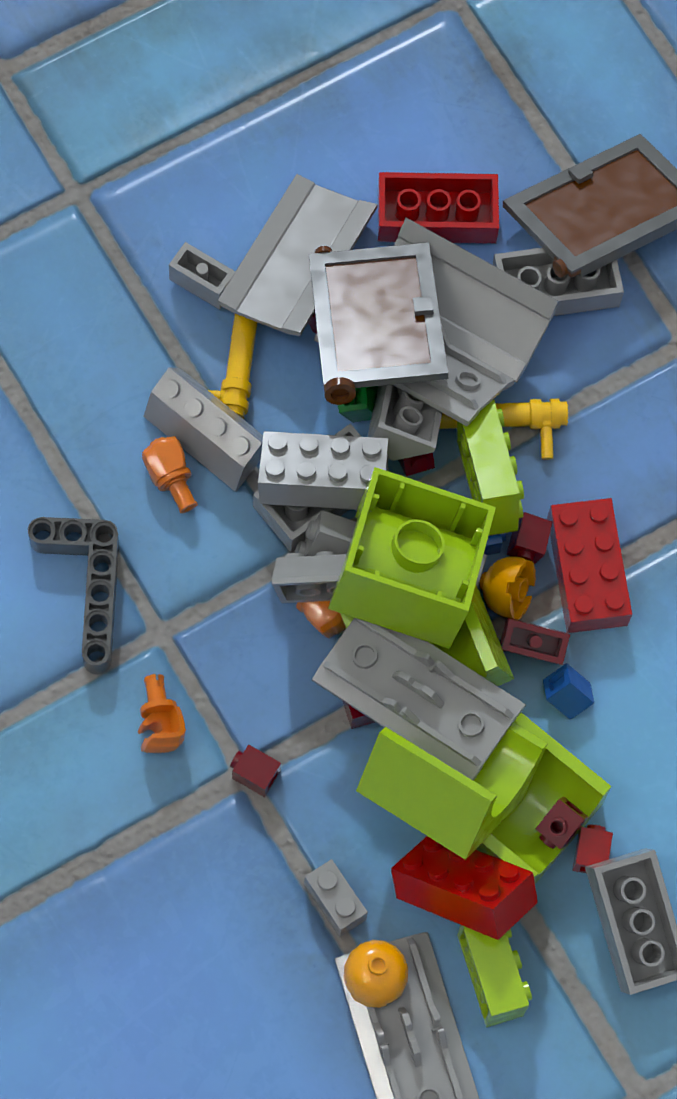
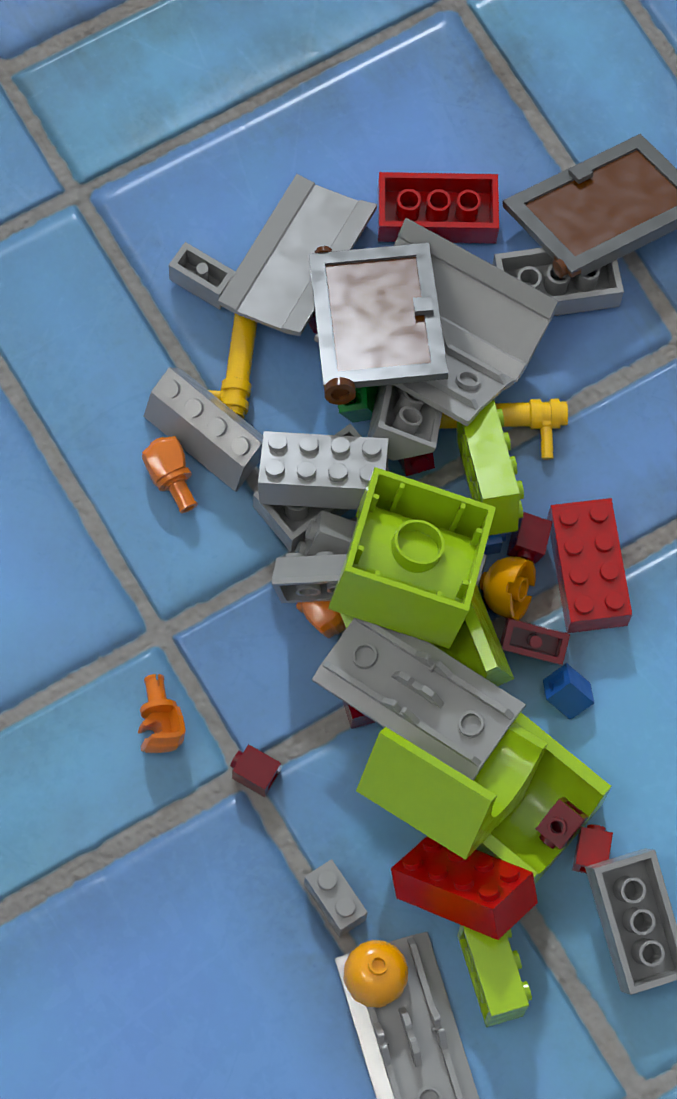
dark grey beam [28,517,119,675] -> none

